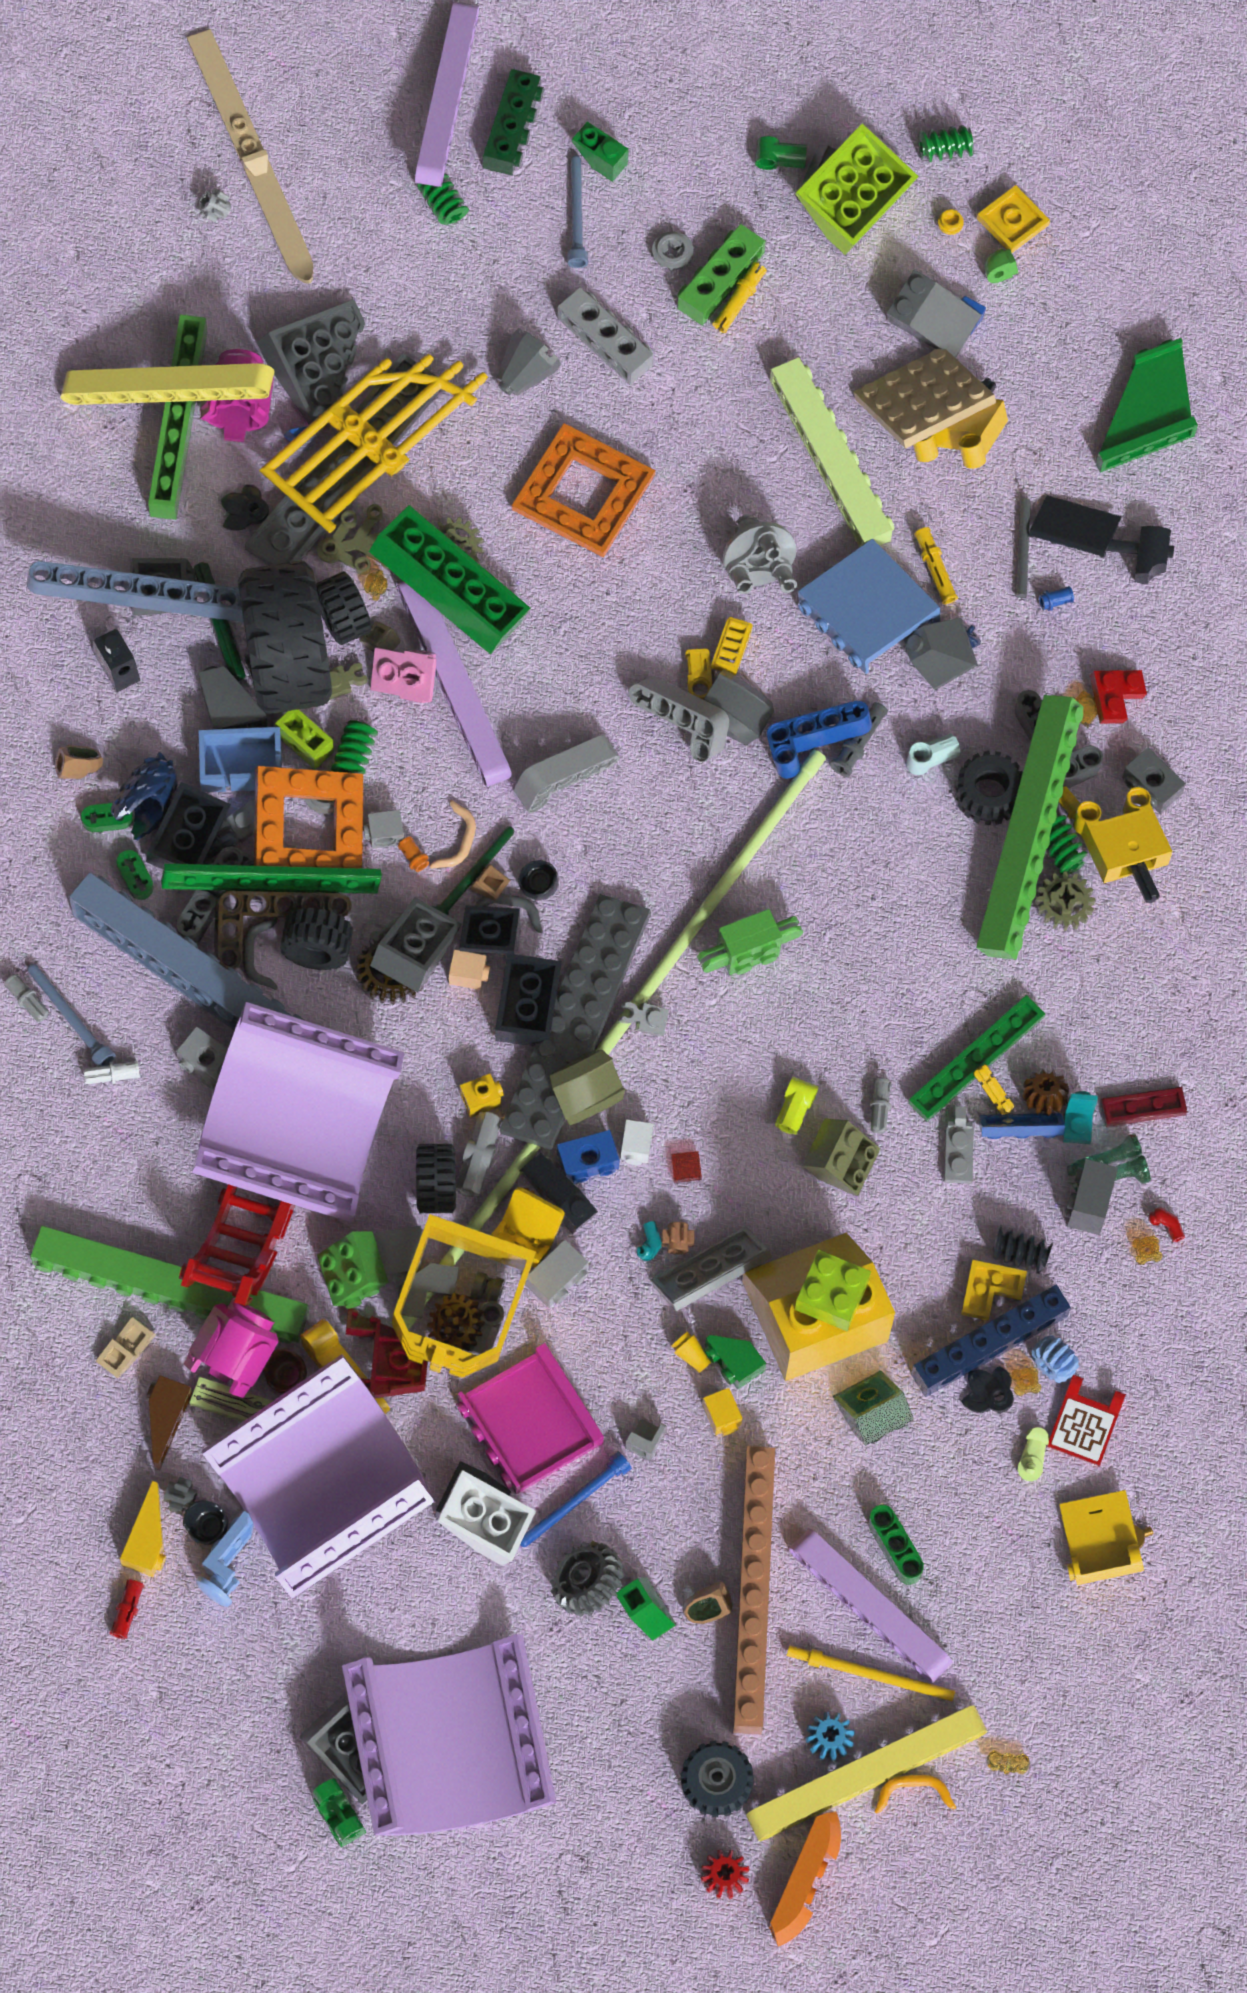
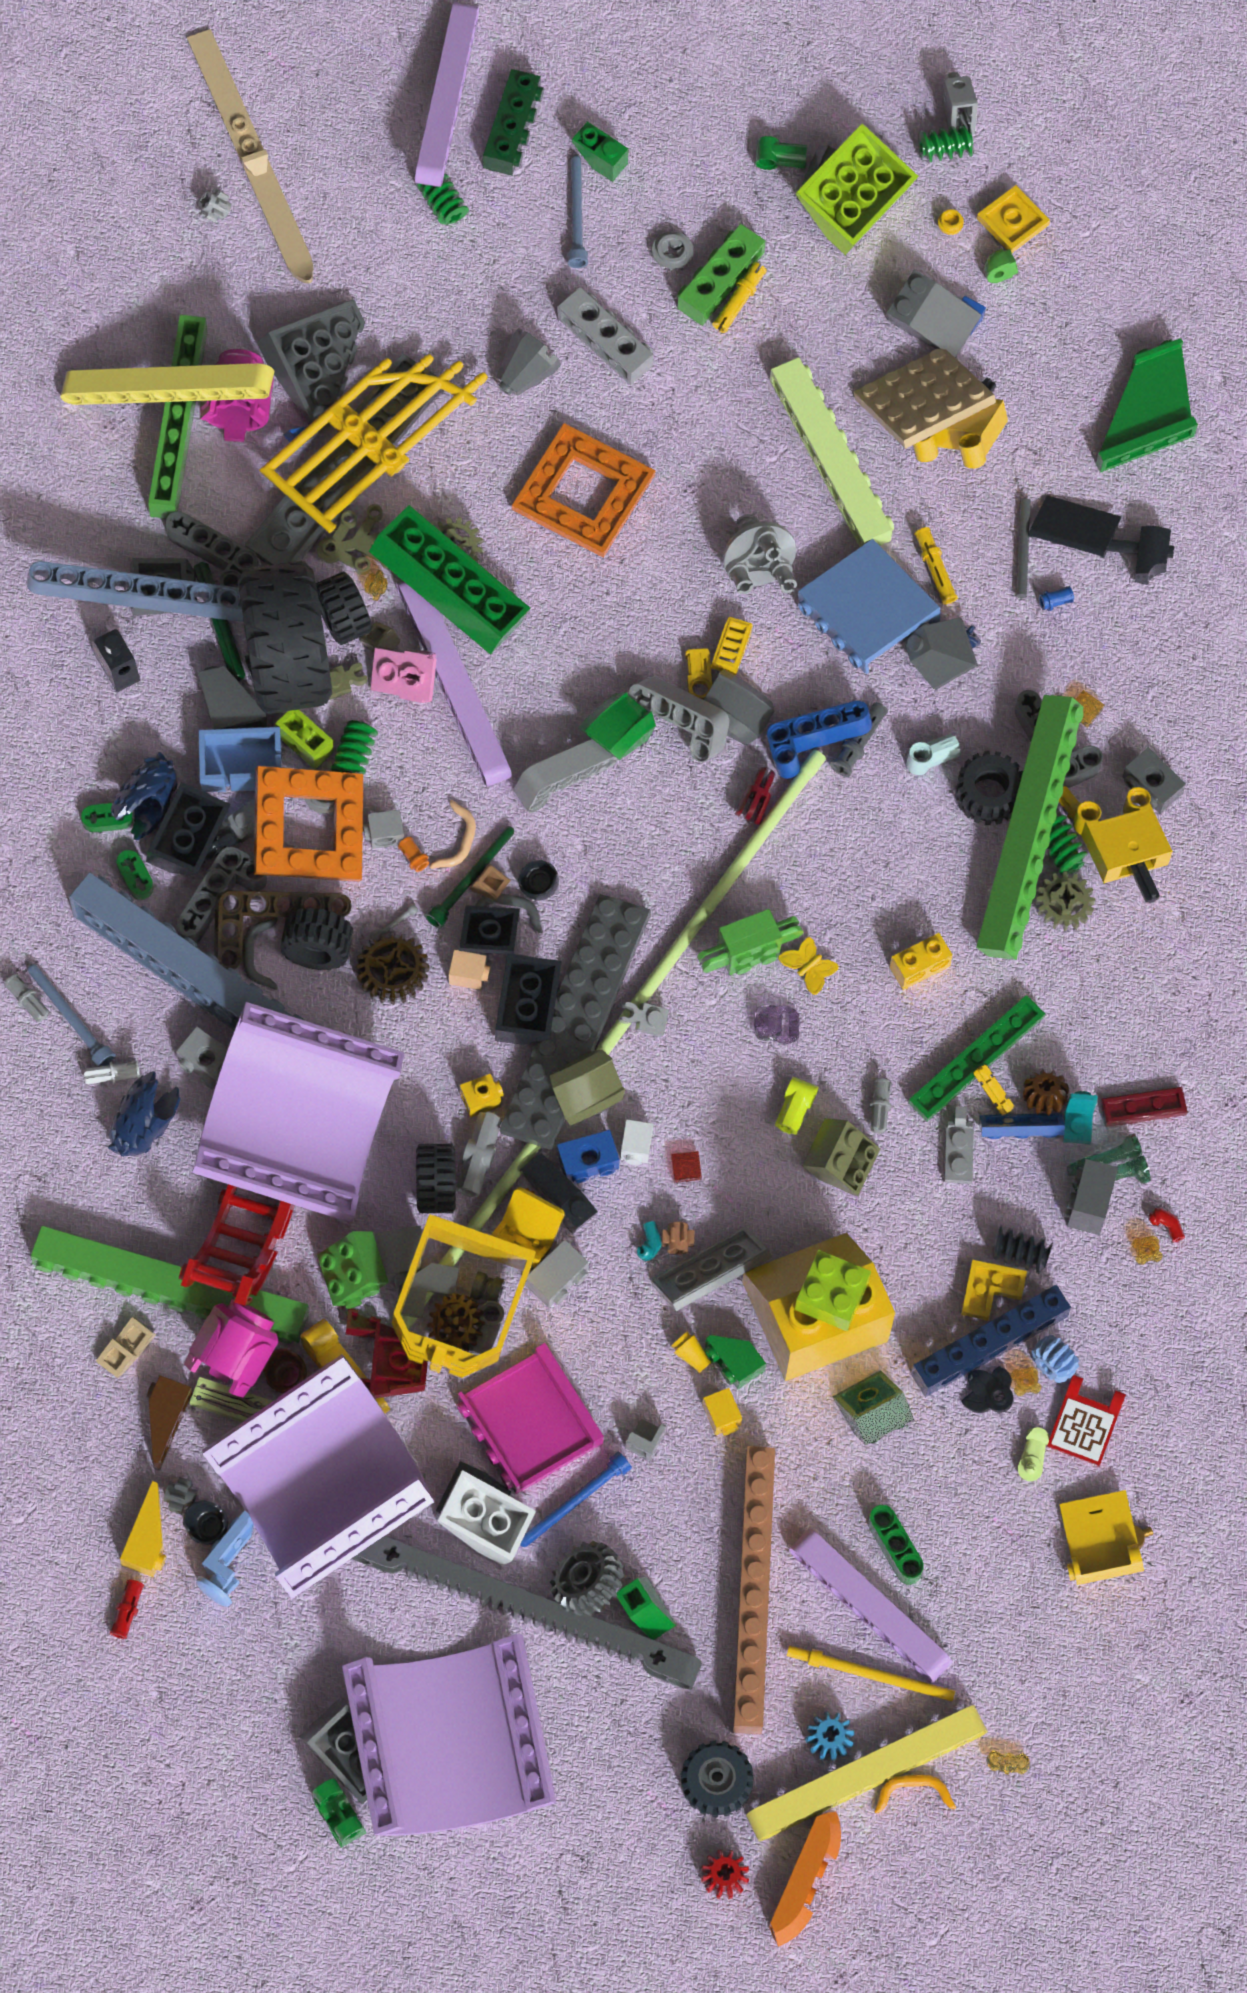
medium nougat rock [55,745,103,779] -> none
green tile [161,864,382,894] -> none
black plate [221,484,269,531] -> none
dark grey slope [370,897,462,993] -> none
medium nougat rock [683,1582,733,1624] -> none
red plate [1090,670,1147,724] -> none
none -> dark blue head [108,1071,181,1157]
none -> dark grey beam [166,511,258,602]
none -> dark grey gear [351,1536,703,1690]
none -> green slope [578,692,656,761]
none -> dark red arm [735,767,775,825]
none -> clear purple piece [754,1005,799,1044]
none -> yellow piece [778,937,839,995]
none -> yellow brick [889,933,953,990]
none -> light grey torso [943,72,978,135]

